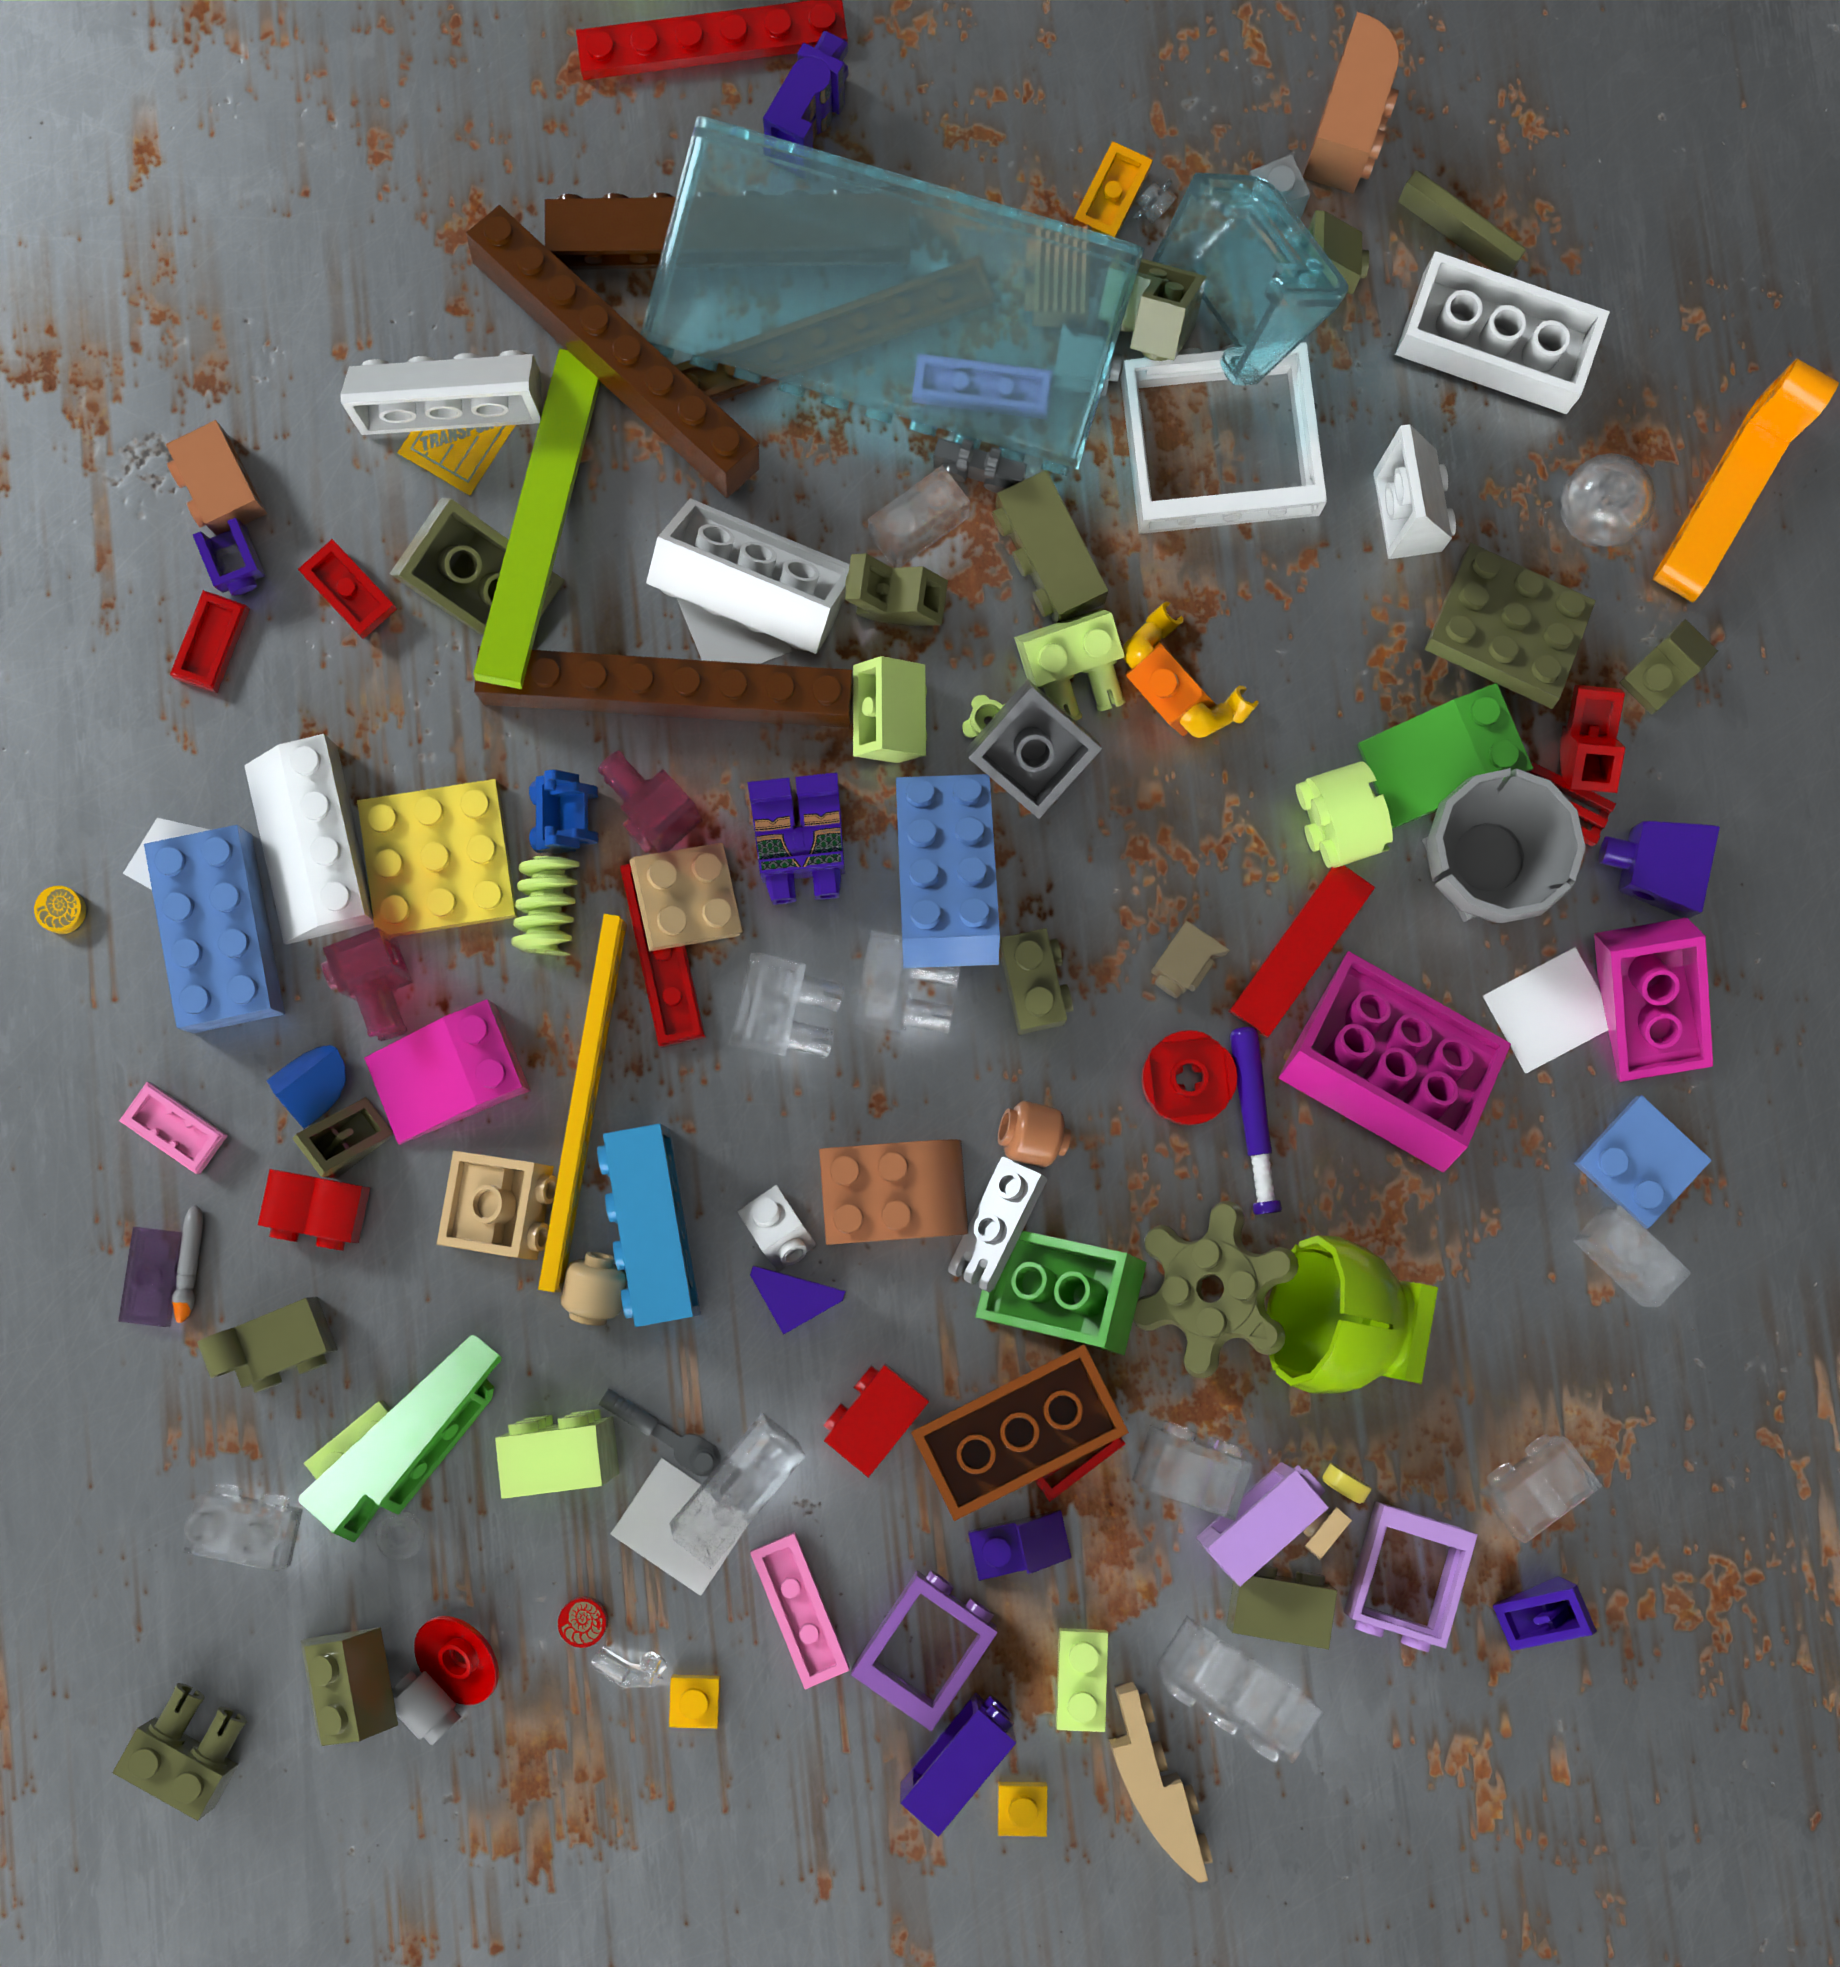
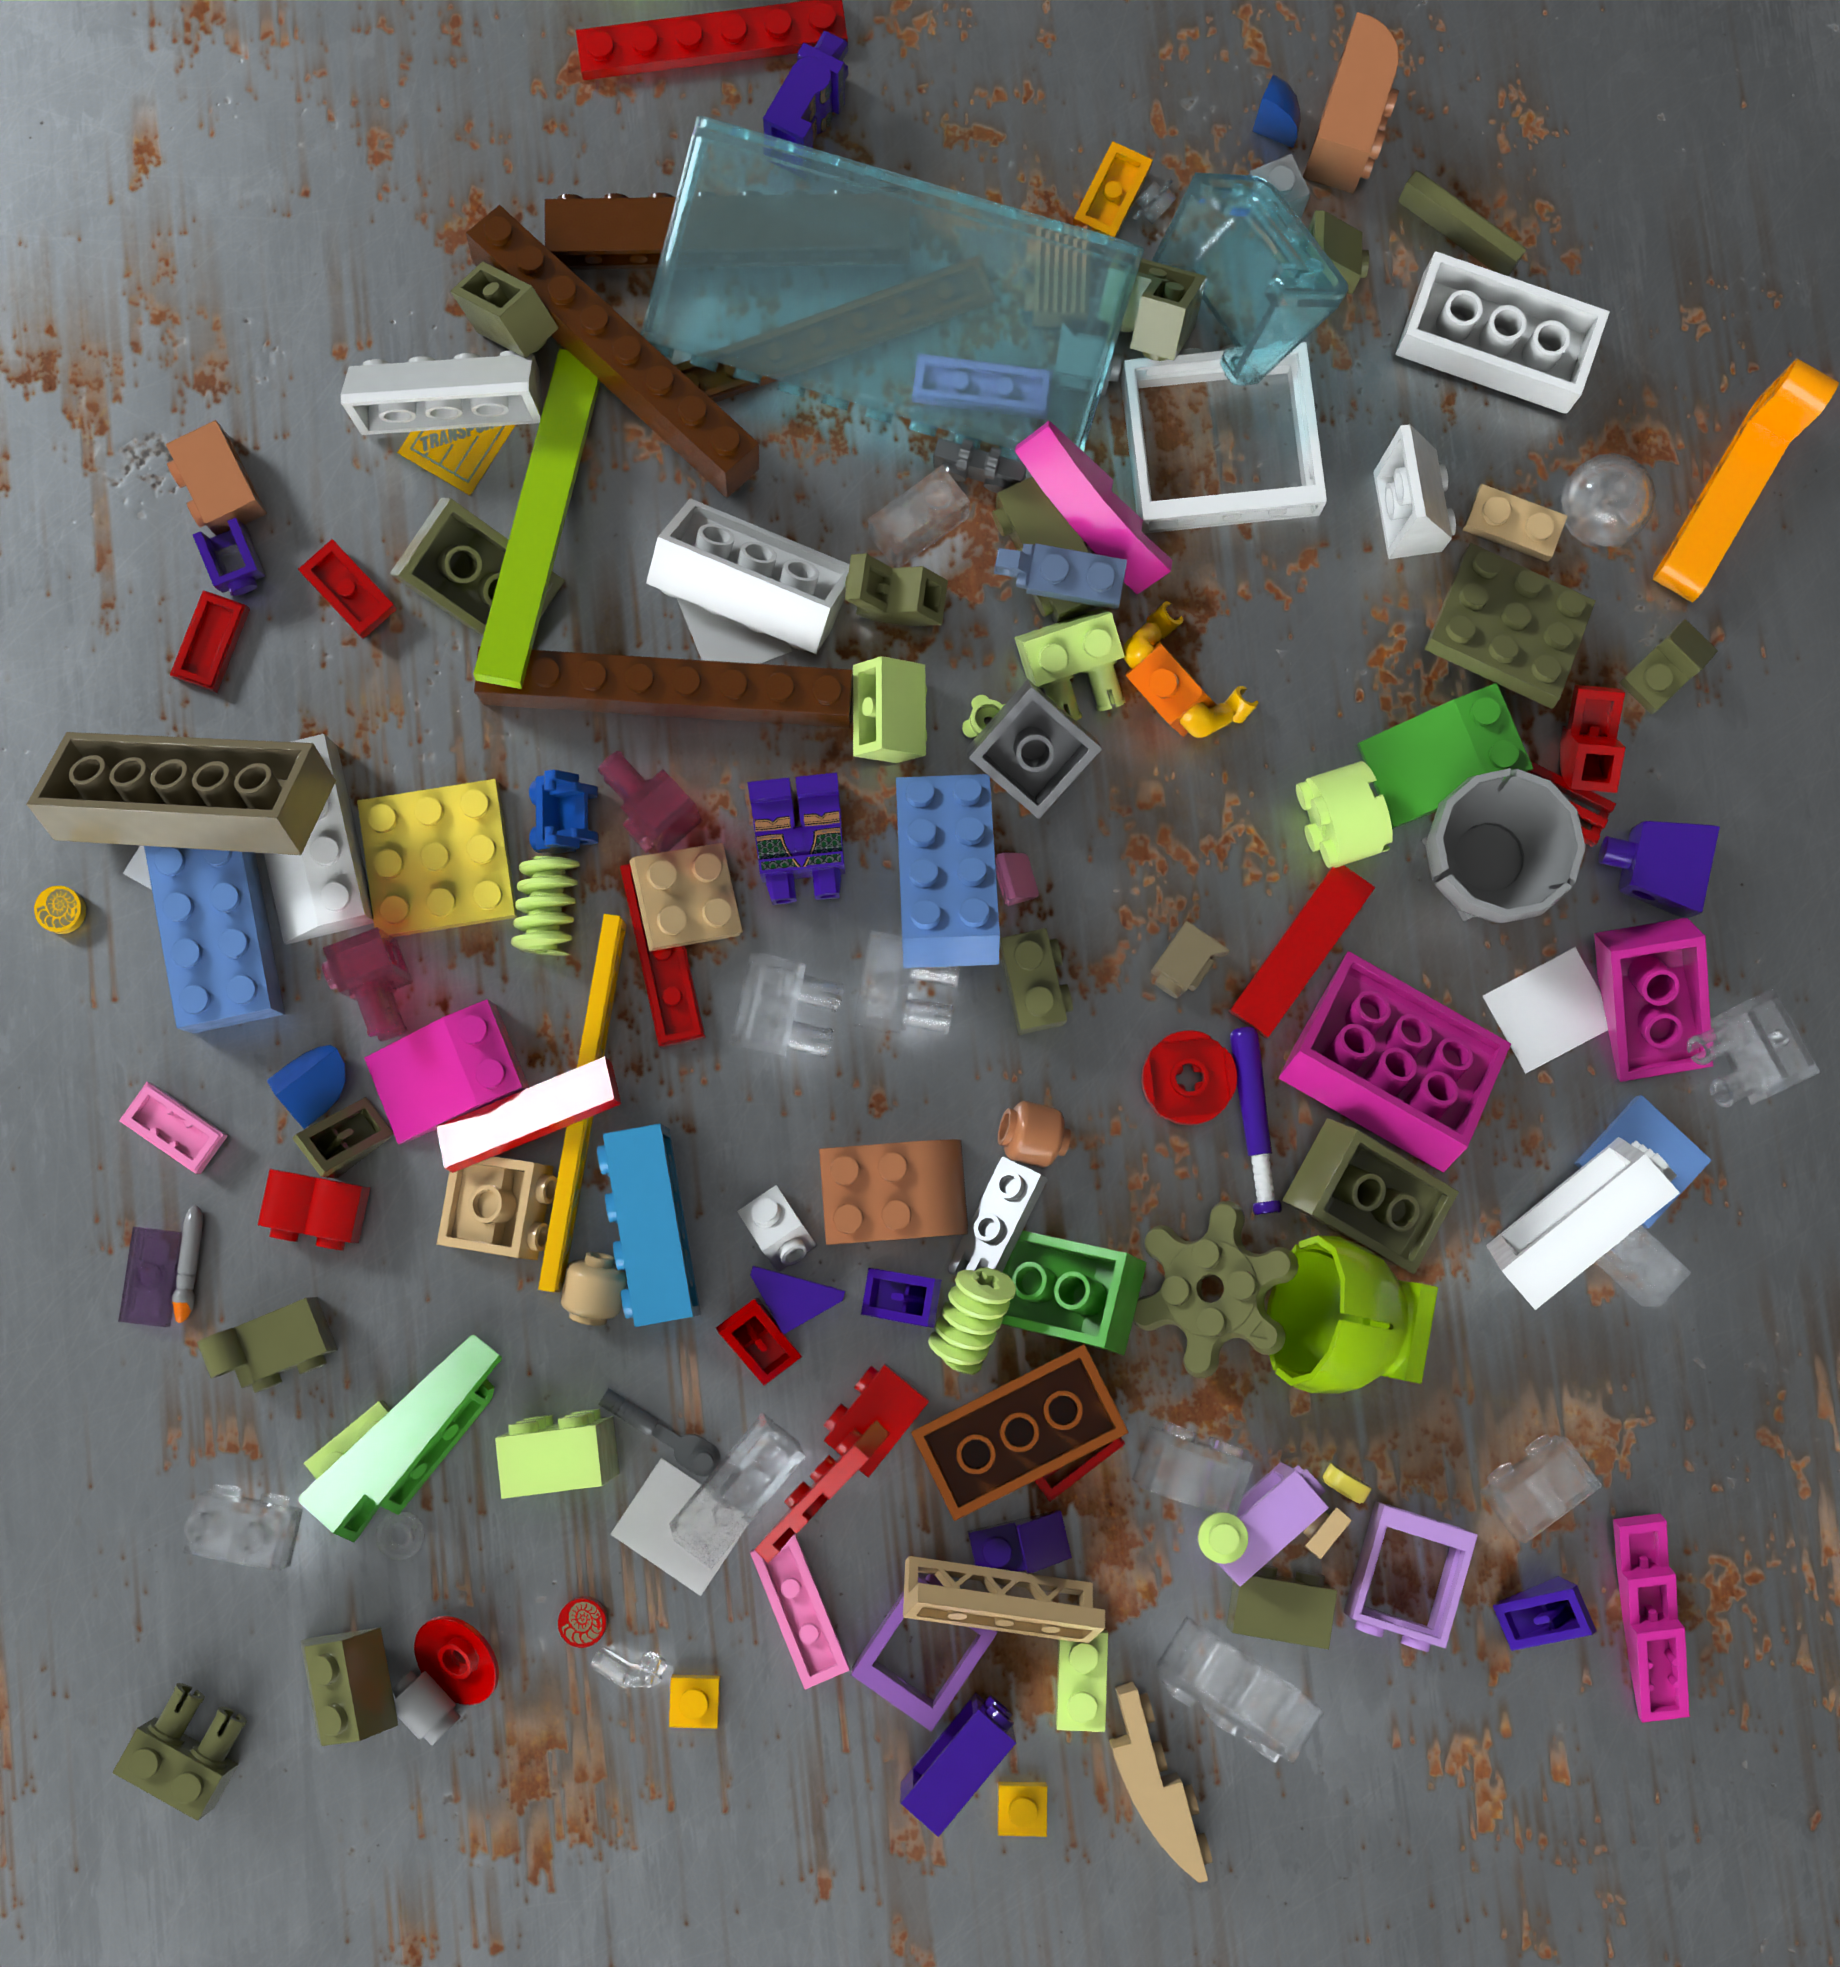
none -> dark tan brick [26,732,336,855]
none -> tile [436,1057,621,1173]
none -> olive brick [450,261,558,358]
none -> red slope [716,1298,802,1386]
none -> red wing [754,1420,890,1563]
none -> dark purple slope [861,1268,942,1328]
none -> tan fence [903,1556,1105,1643]
none -> yellowish green piece [928,1267,1016,1375]
none -> sand blue hinge [994,543,1127,609]
none -> bright pink slope [995,853,1039,906]
none -> dark pink slope [1015,421,1173,594]
none -> yellowish green plate [1198,1512,1248,1564]
none -> blue brick [1252,74,1301,148]
none -> olive slope [1282,1118,1459,1274]
none -> tan plate [1462,484,1567,562]
none -> white window [1486,1137,1680,1310]
none -> dark pink slope [1613,1513,1690,1723]
none -> clear brick [1687,988,1820,1108]

